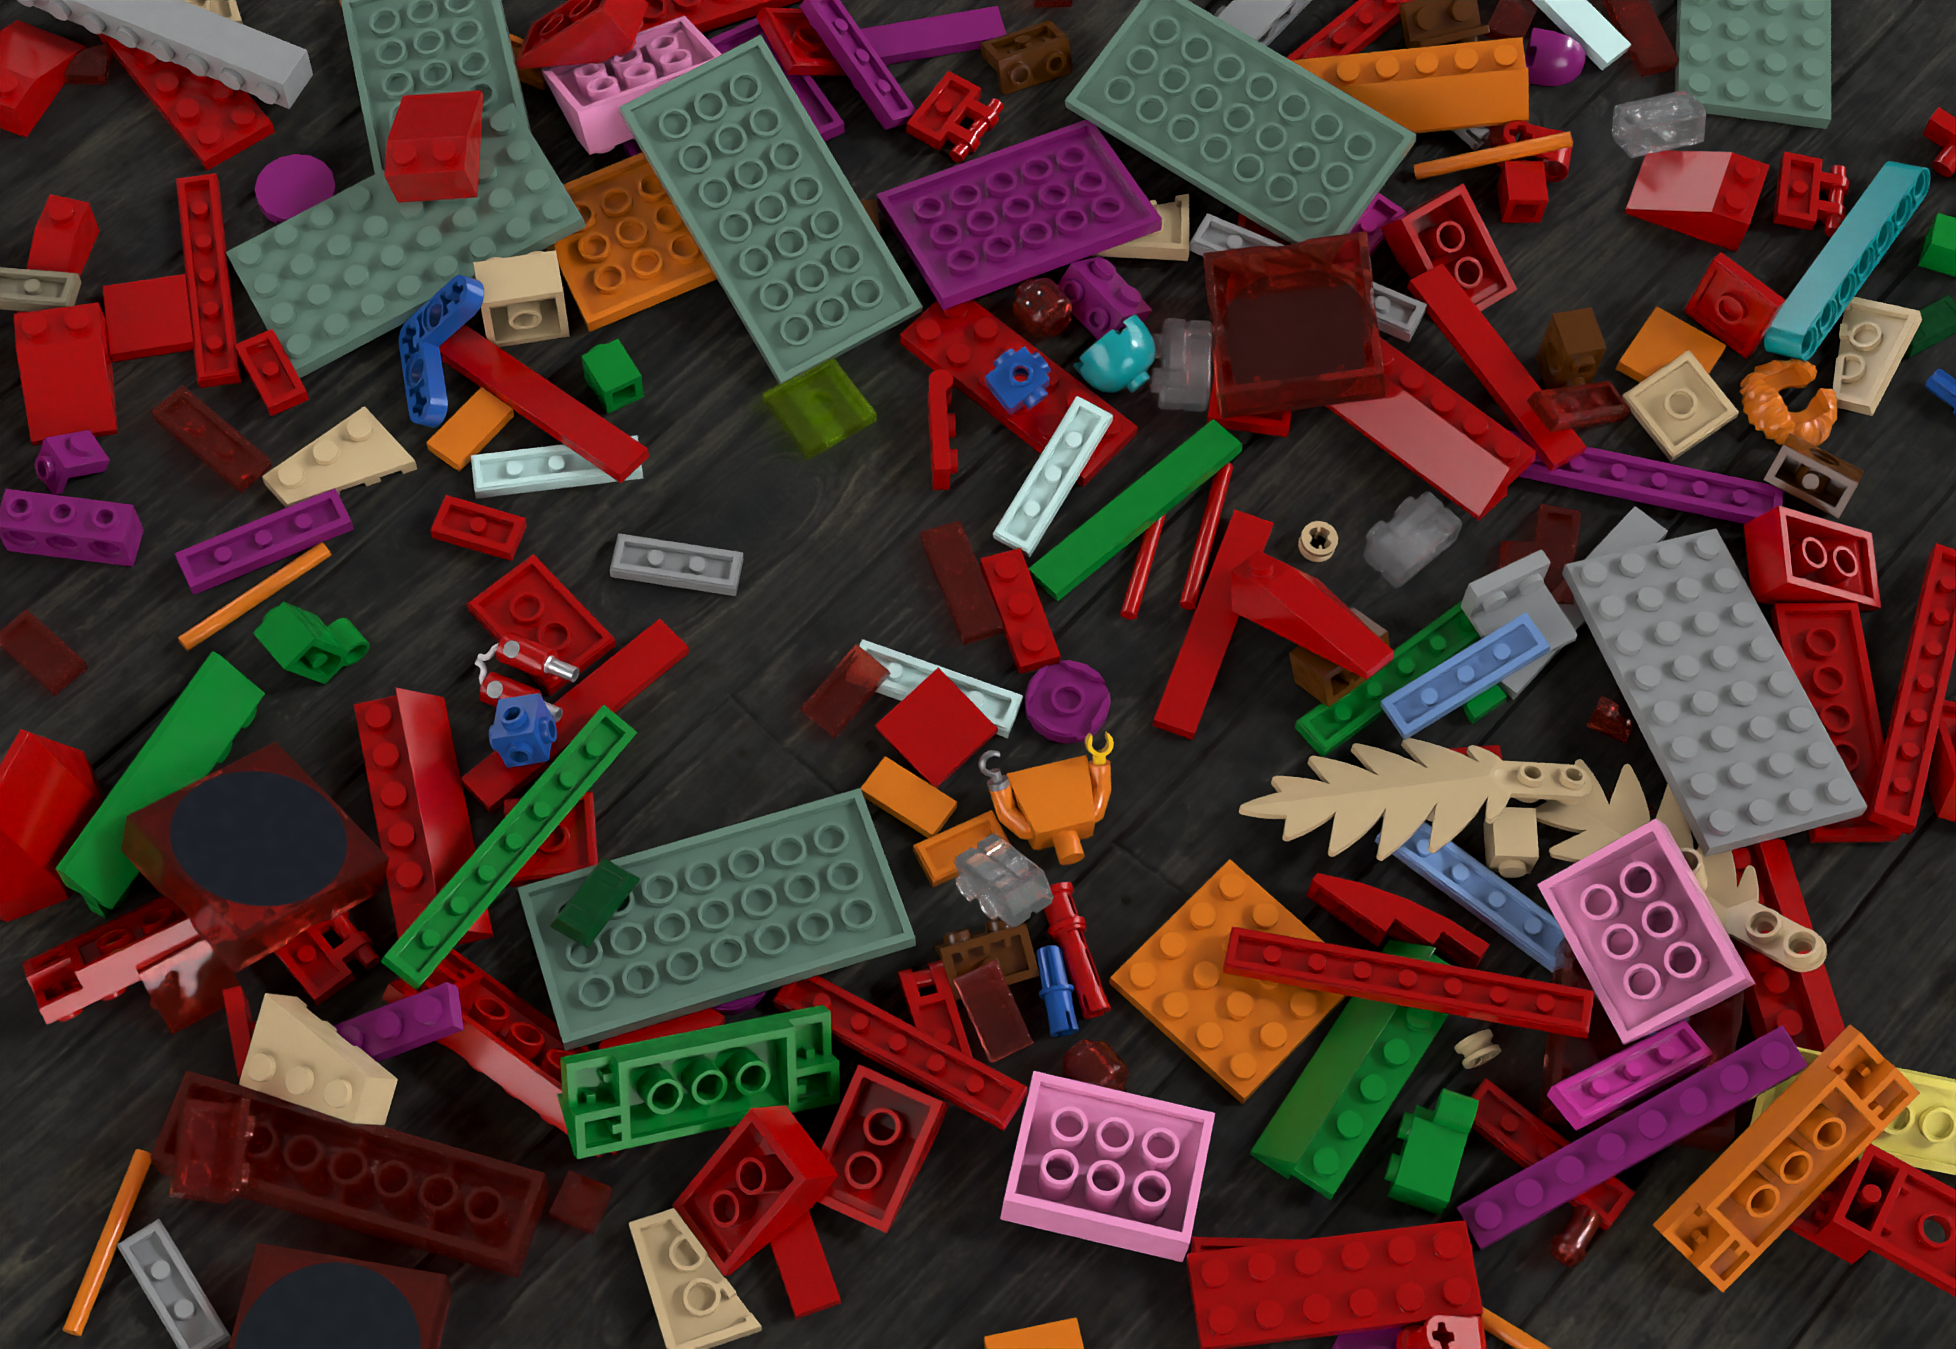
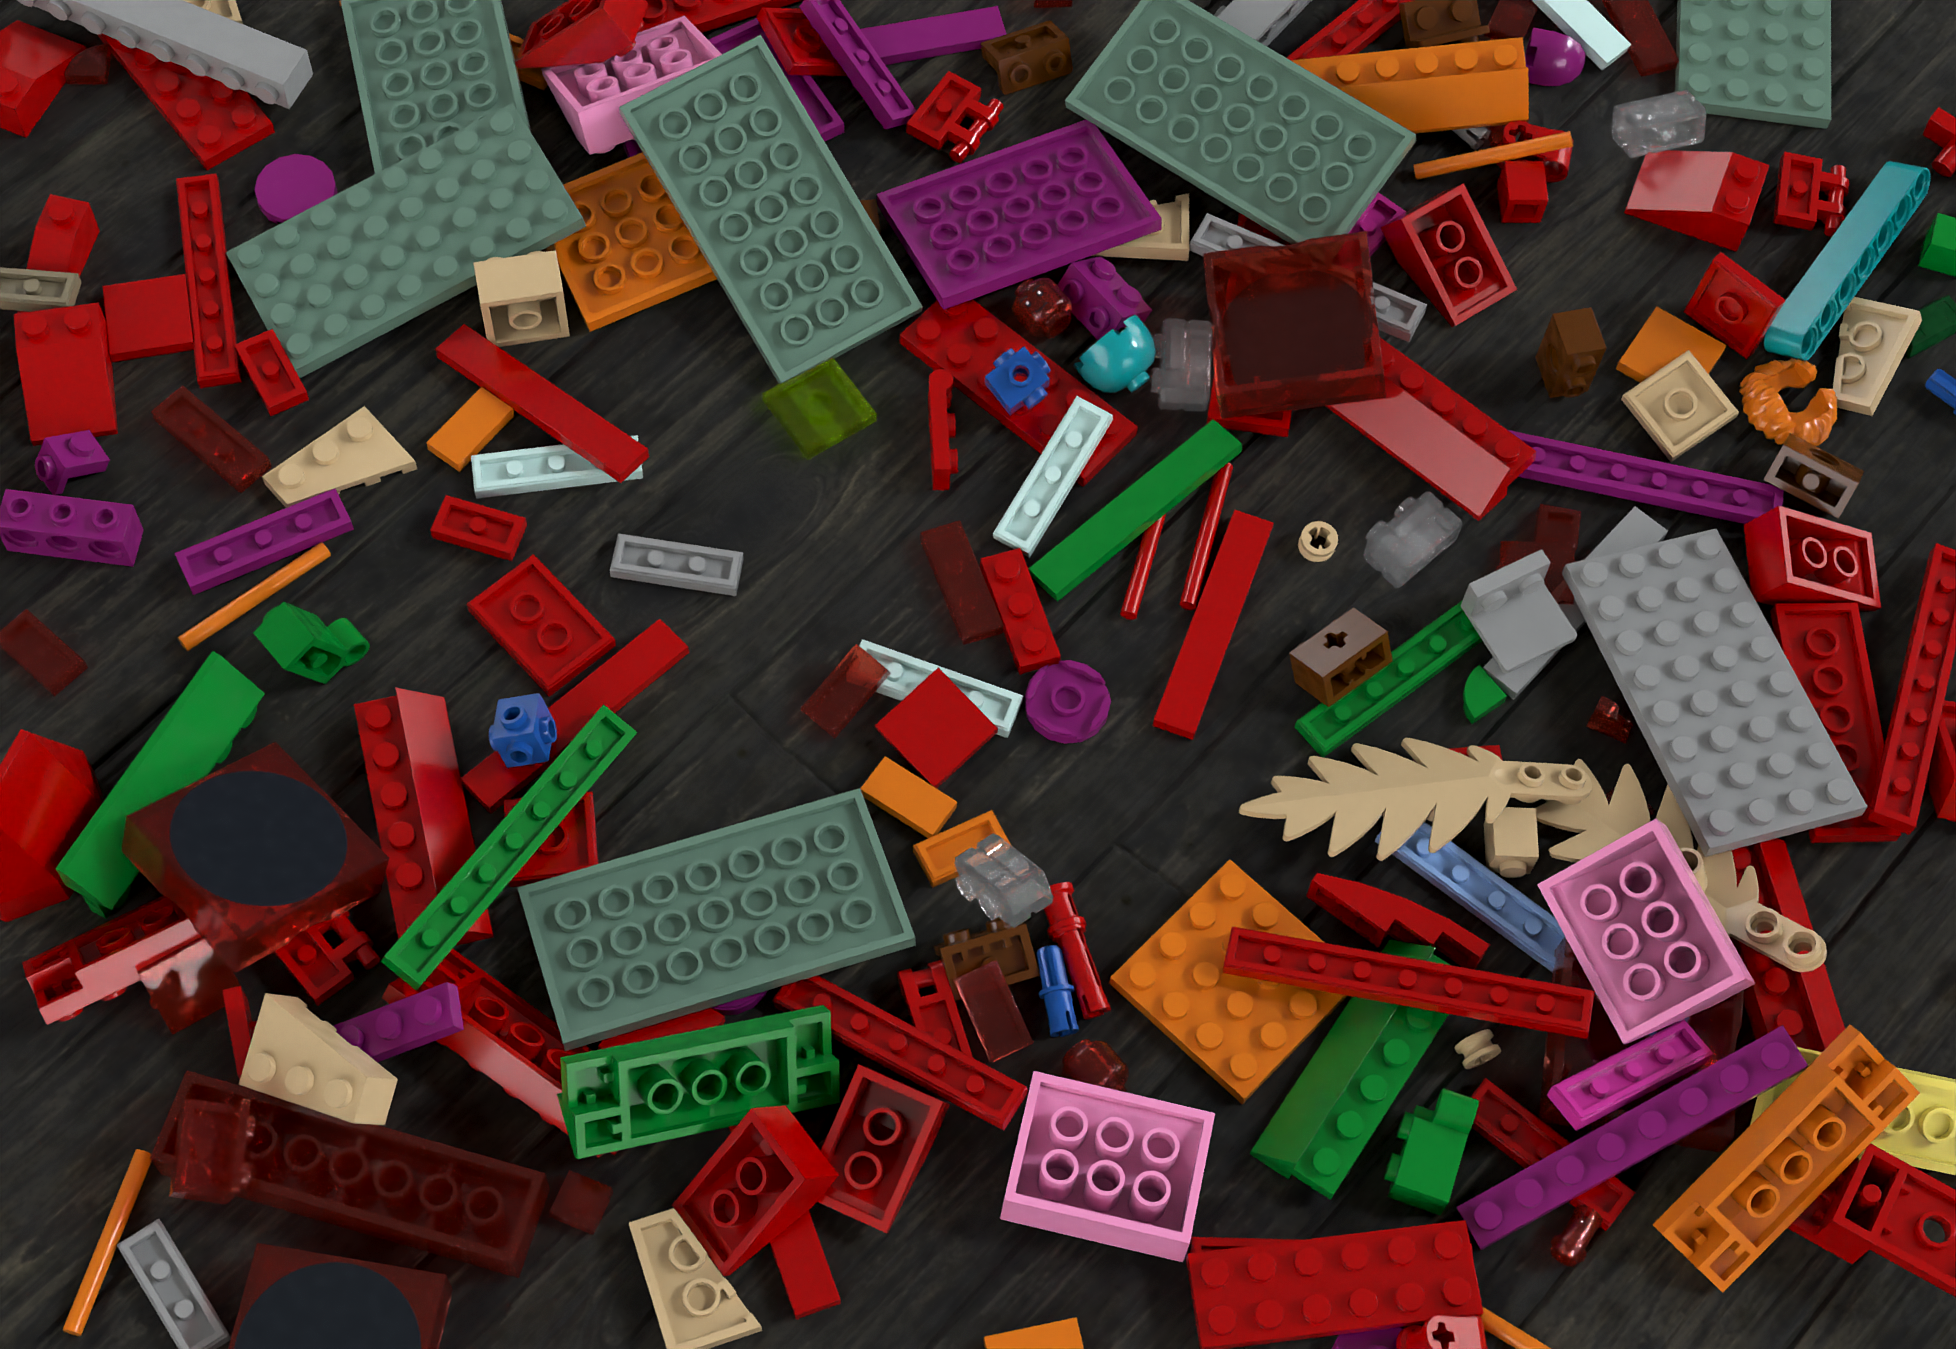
red slope [384,90,484,203] -> none
blue beam [399,275,484,428] -> none
red piece [475,632,579,722] -> none
dark green tile [550,857,640,948] -> none
green brick [581,339,644,414] -> none
orange torso [979,731,1114,865] -> none
red wedge [1231,550,1394,680] -> none
medium blue plate [1380,612,1550,740] -> none
red tile [1407,263,1586,472] -> none
clear red tile [1527,381,1631,432] -> none

